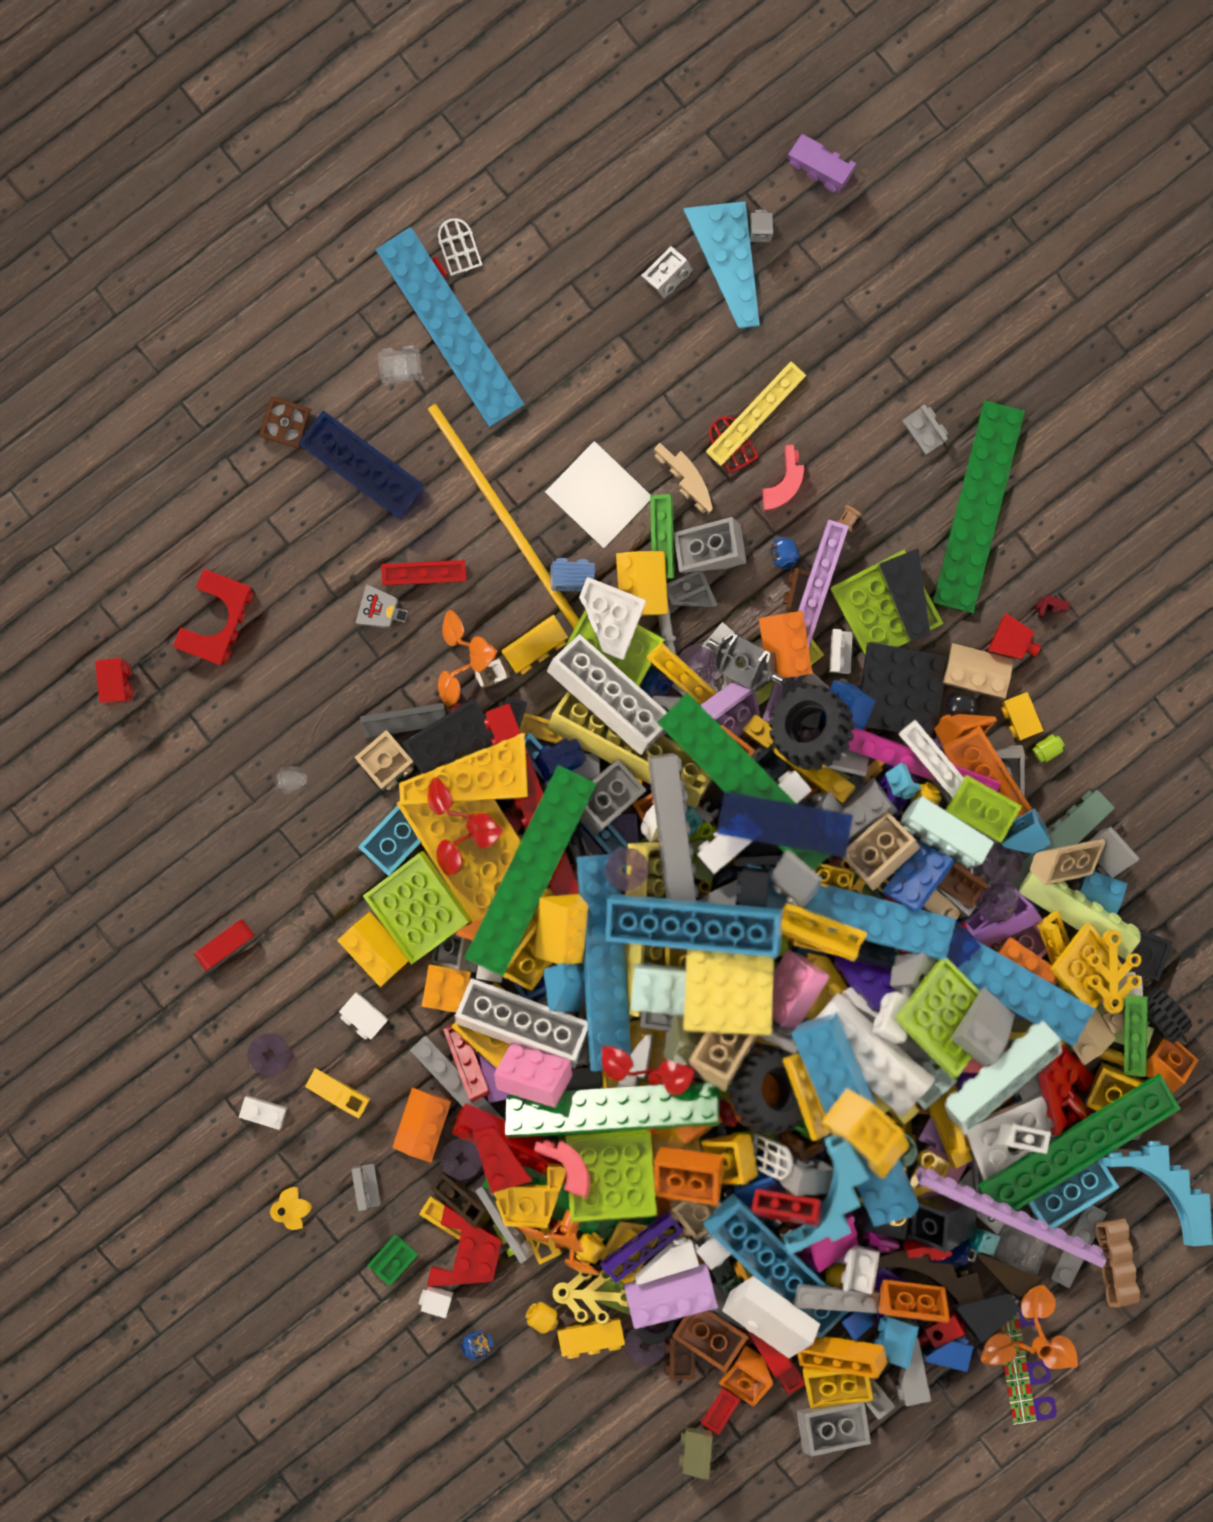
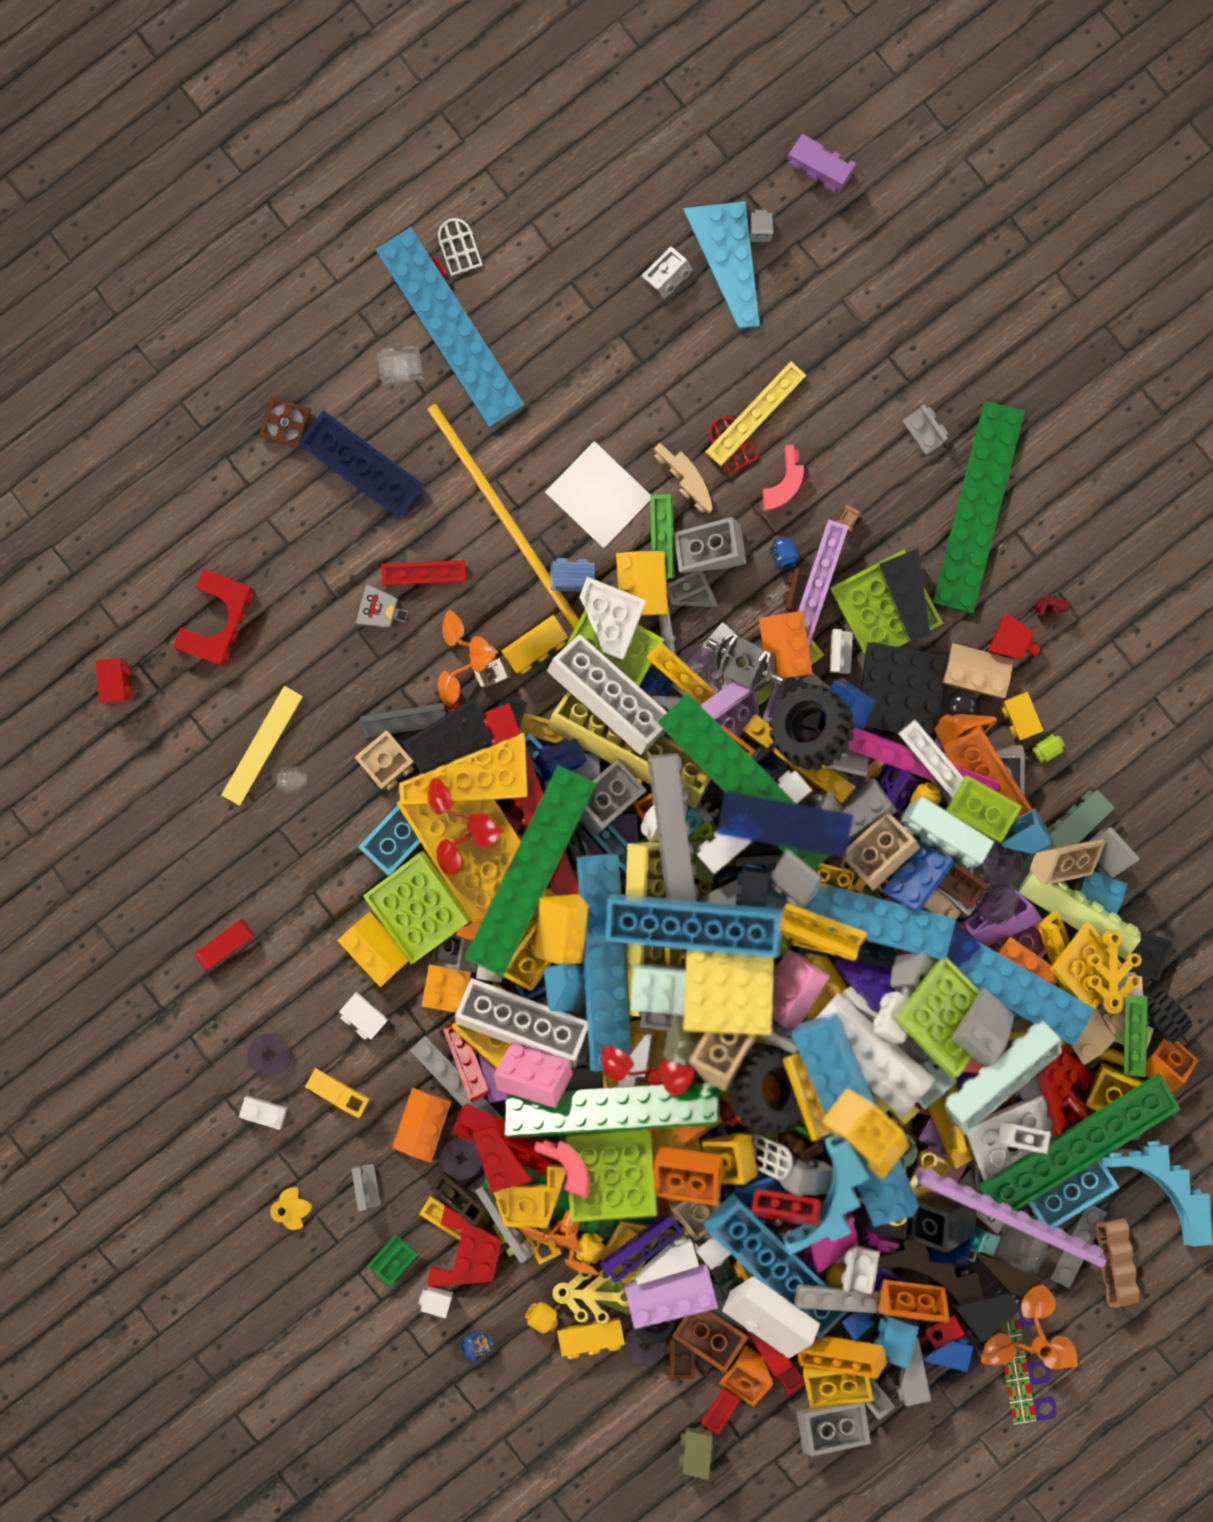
plate [605,847,649,891] -> none
medium azure bracket [885,763,921,799] -> none
red slope [904,1240,952,1261] -> none
none -> light yellow tile [222,686,303,806]

